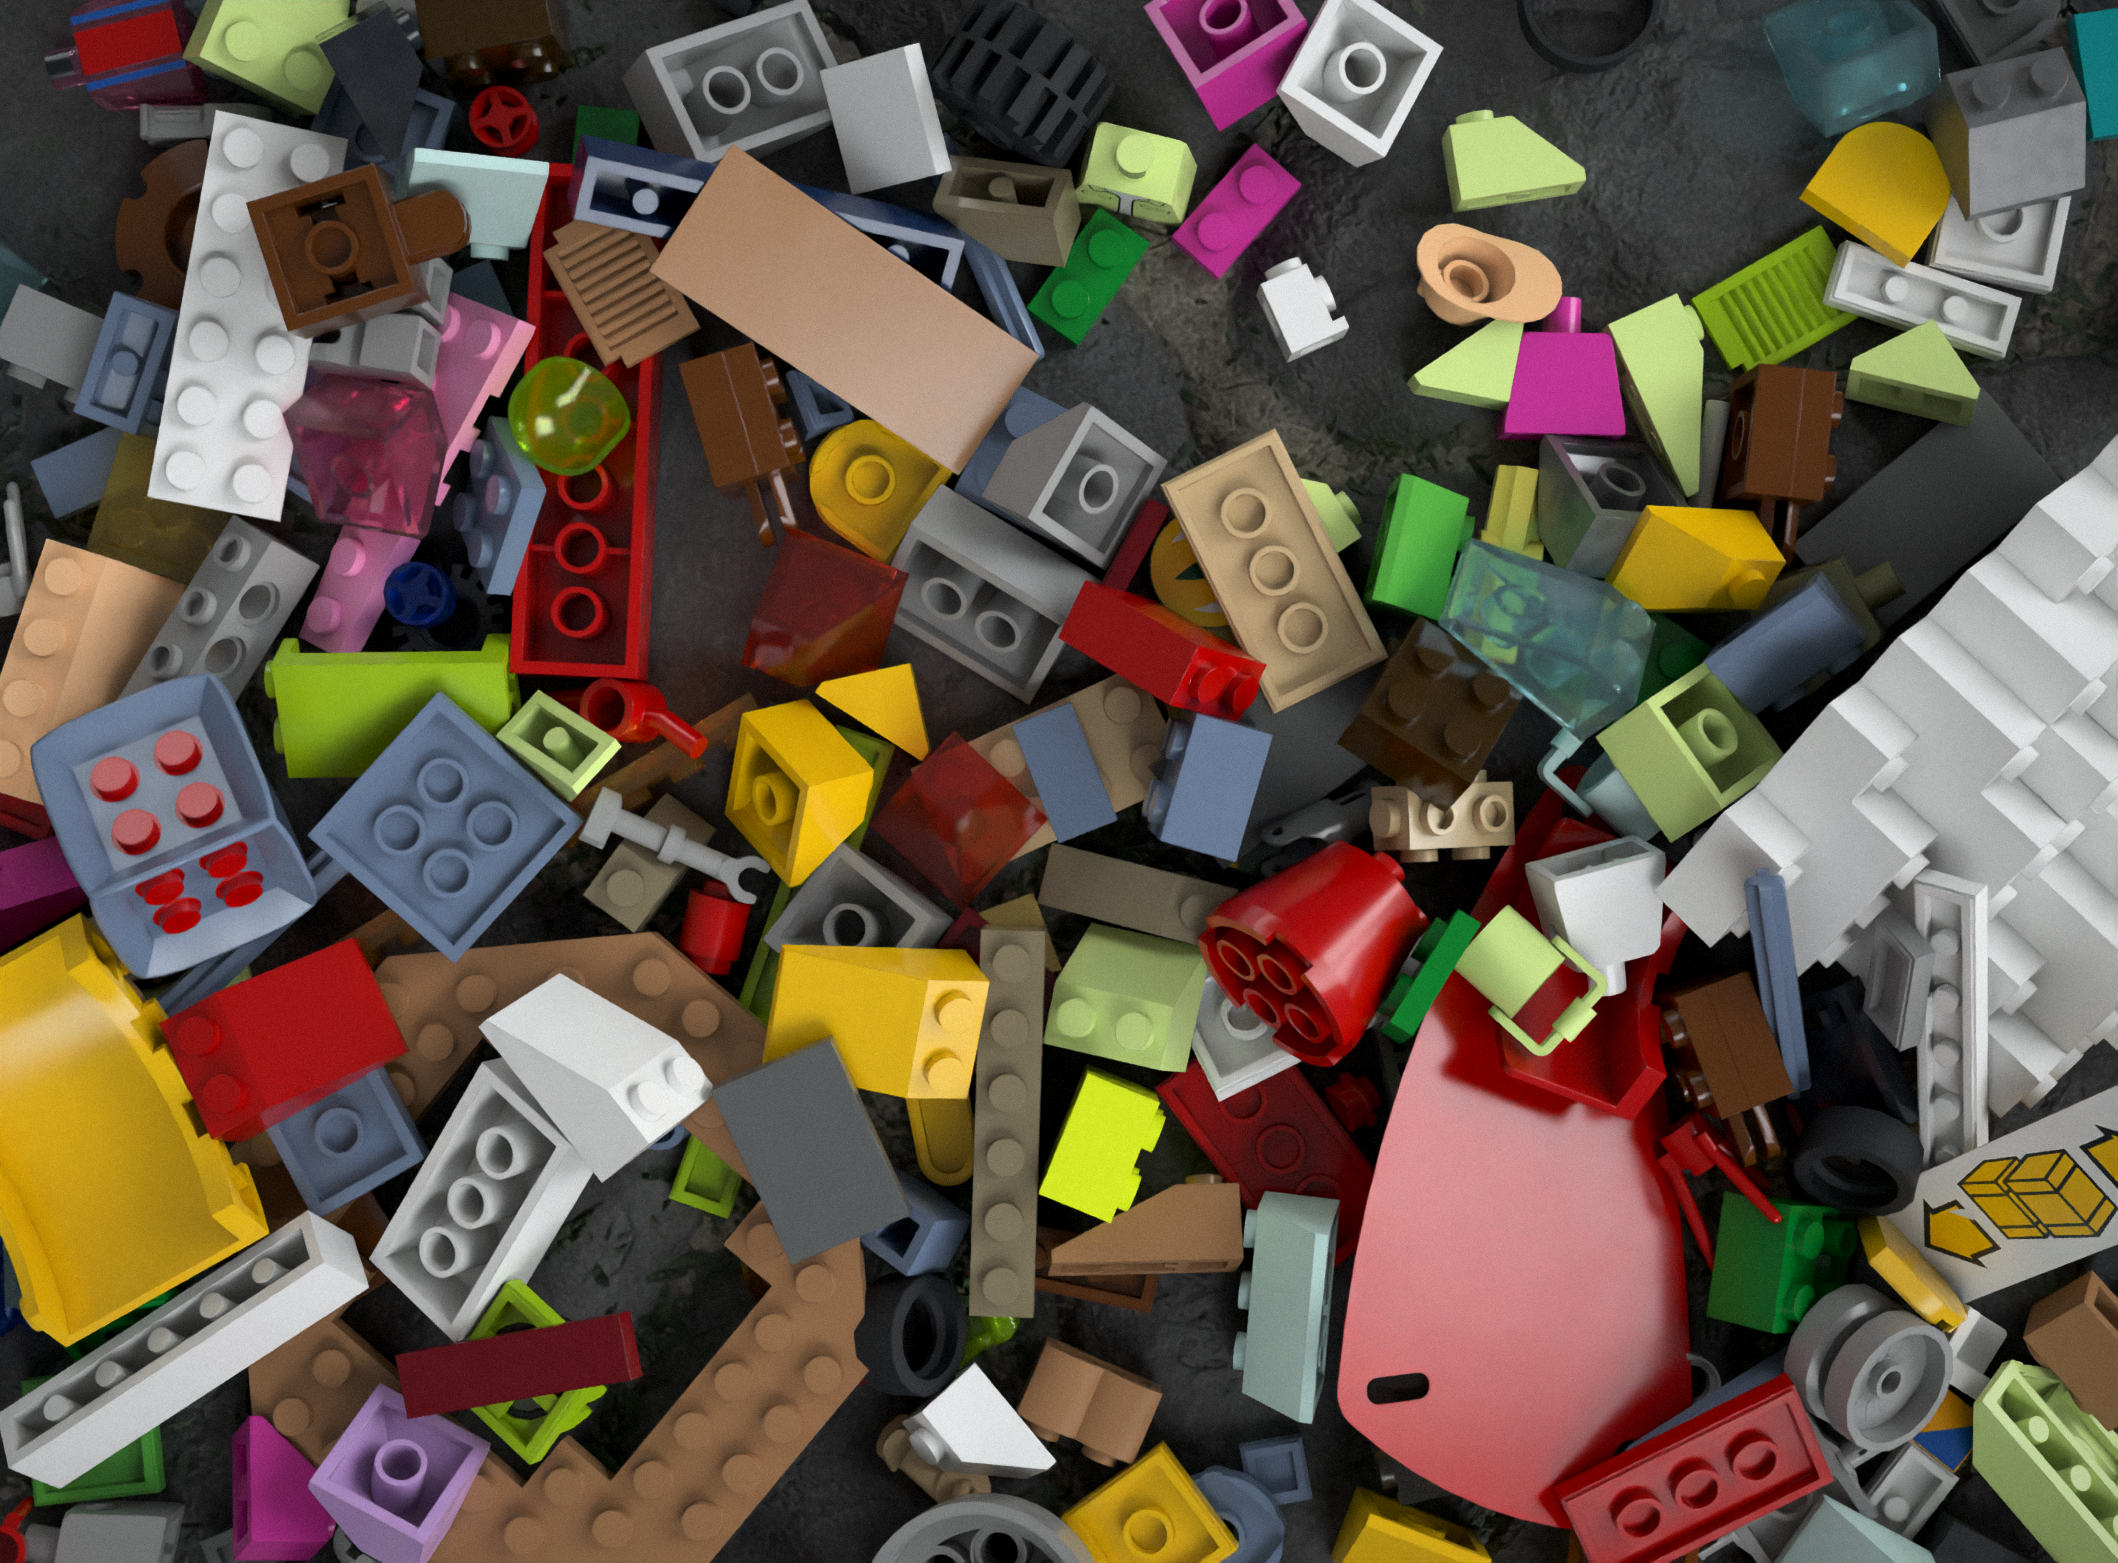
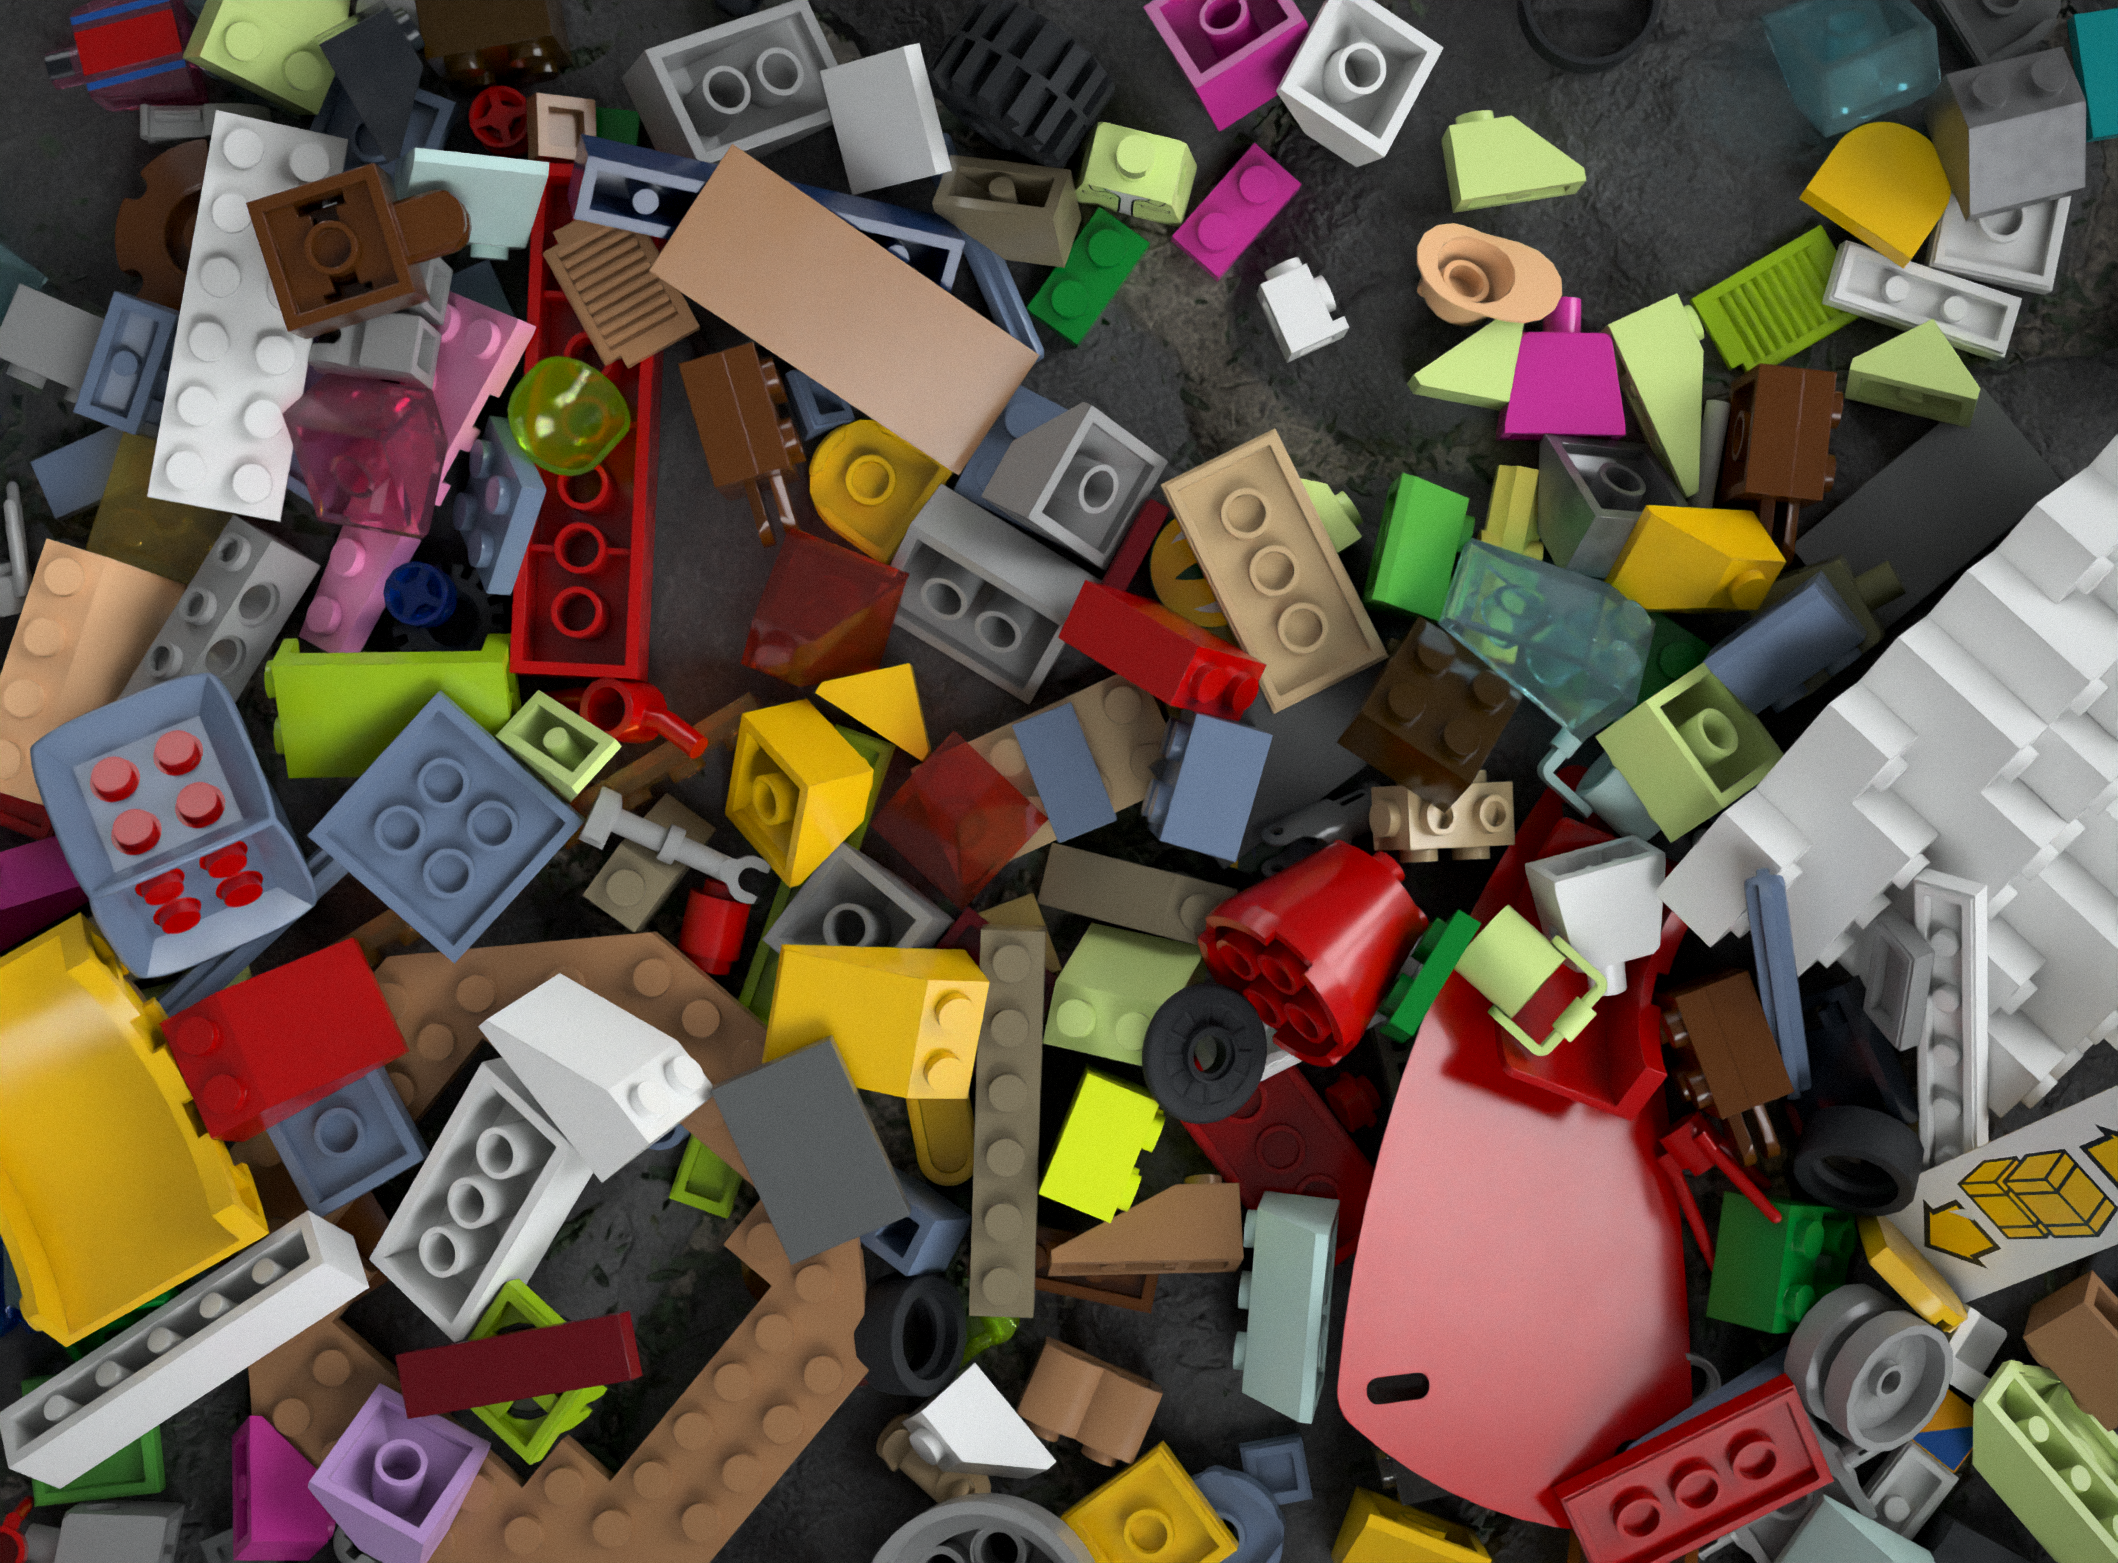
none -> medium nougat plate [526,92,596,164]
none -> black wheel [1142,983,1267,1124]

